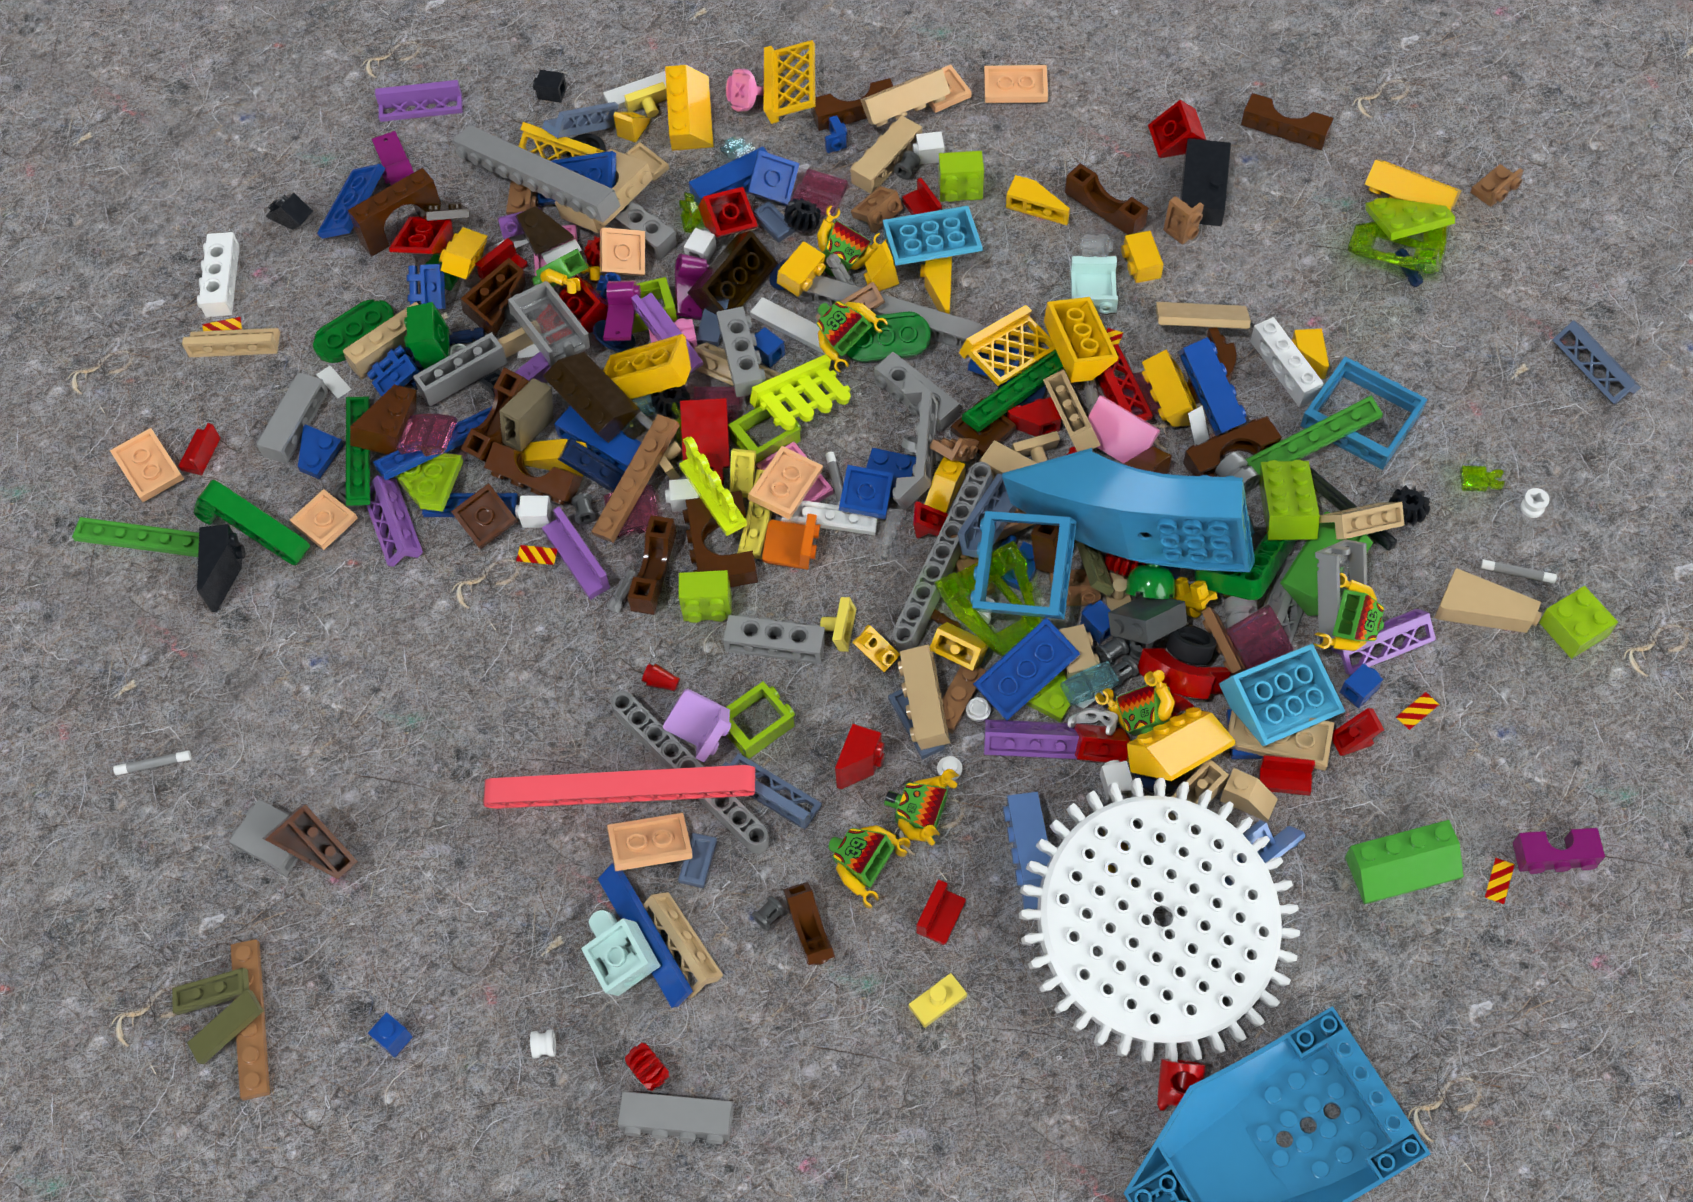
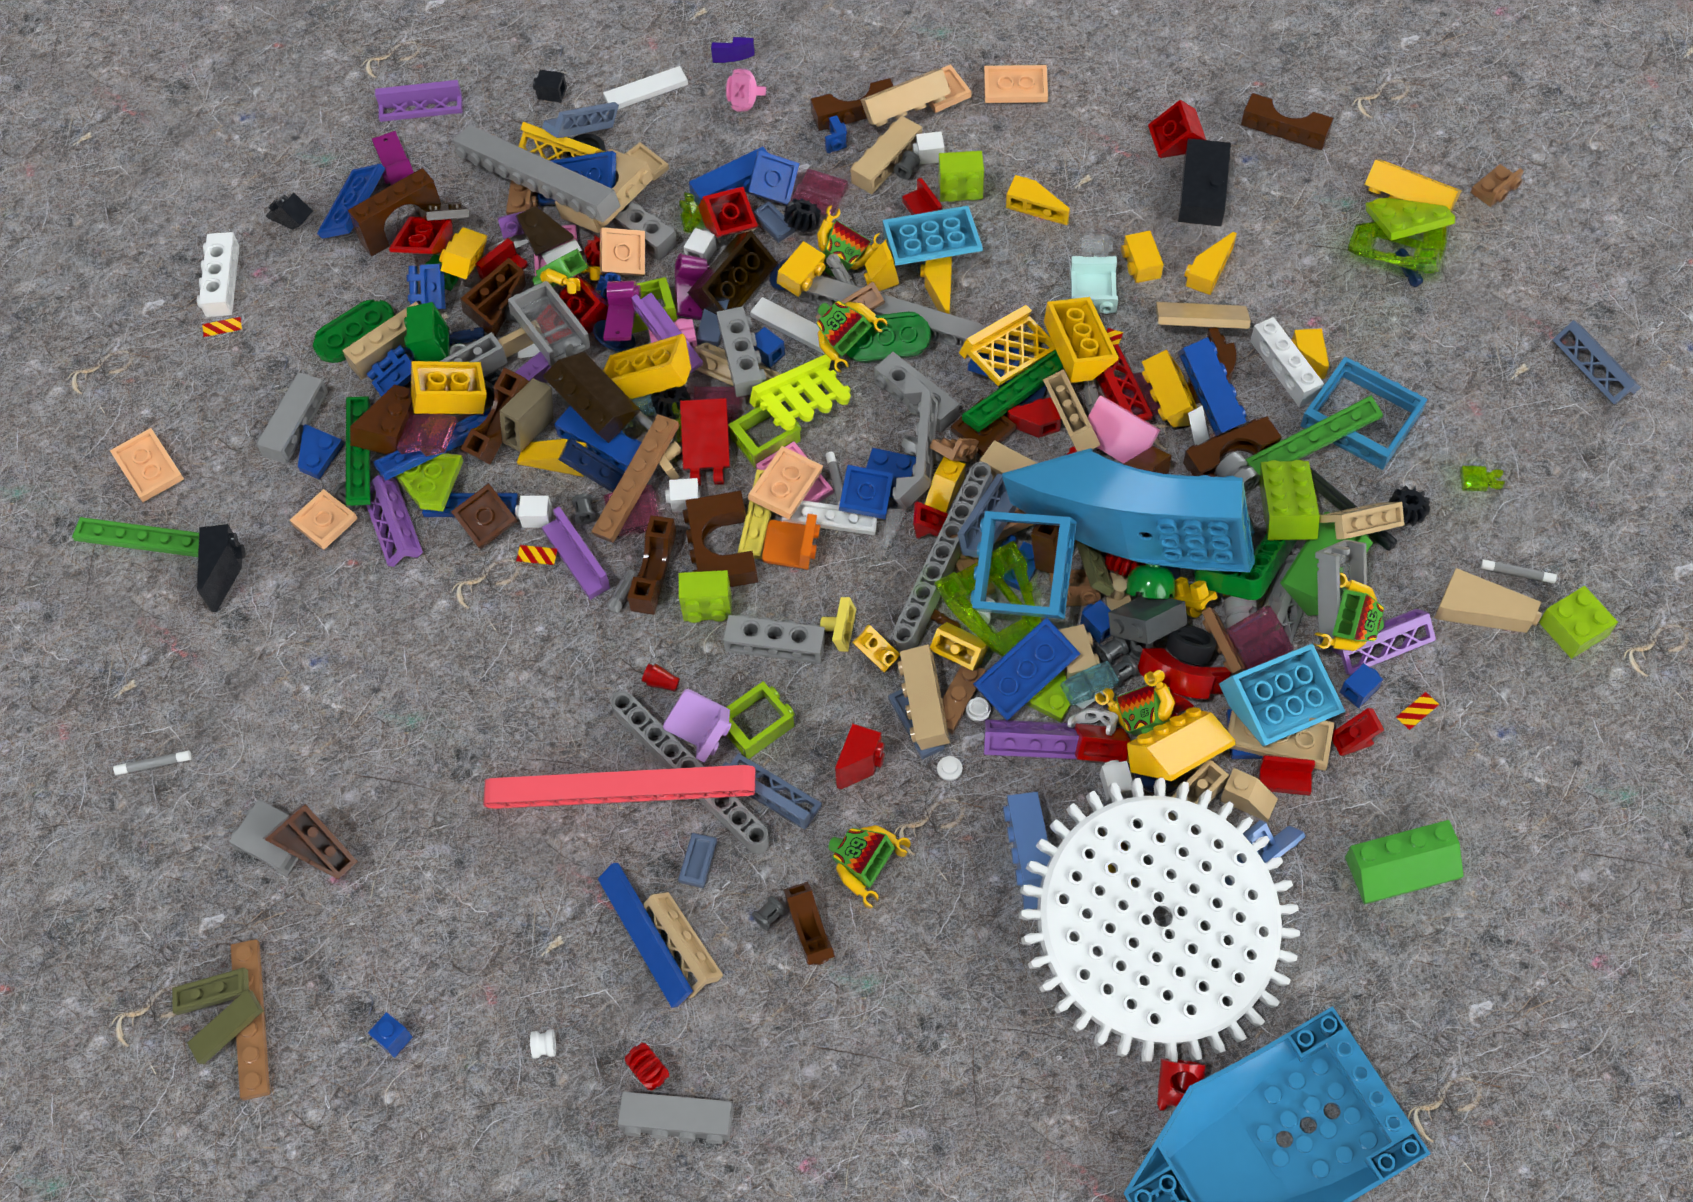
red panel [178,423,221,475] -> none
tan fence [182,328,280,357] -> none
green beam [193,480,310,566] -> none
white sticker [316,366,352,399] -> none
reddish brown arch [484,442,583,505] -> none
light aqua brick [581,910,661,996] -> none
light nougat plate [607,813,692,871] -> none
yellow slope [614,112,651,143] -> none
light yellow tile [624,82,667,118] -> none
yellow slope [665,65,714,151] -> none
neon yellow fence [679,437,747,536] -> none
clear light blue slope [720,136,756,159] -> none
light yellow tile [729,449,756,498] -> none
yellow fence [764,40,816,124] -> none
medium nougat bracket [851,186,903,233] -> none
torso [884,769,959,846] -> none
light yellow tile [909,973,967,1028] -> none
red panel [916,879,966,945] -> none
tan tile [1011,431,1060,463] -> none
reddish brown arch [1065,163,1149,235] -> none
medium nougat bracket [1163,196,1204,245] -> none
sticker [1485,857,1515,904] -> none
magenta arch [1512,828,1605,874] -> none
white wheel [1520,488,1550,518] -> none
none -> yellow slope [411,361,487,414]
none -> dark purple slope [711,37,755,63]
none -> yellow slope [1184,232,1237,295]

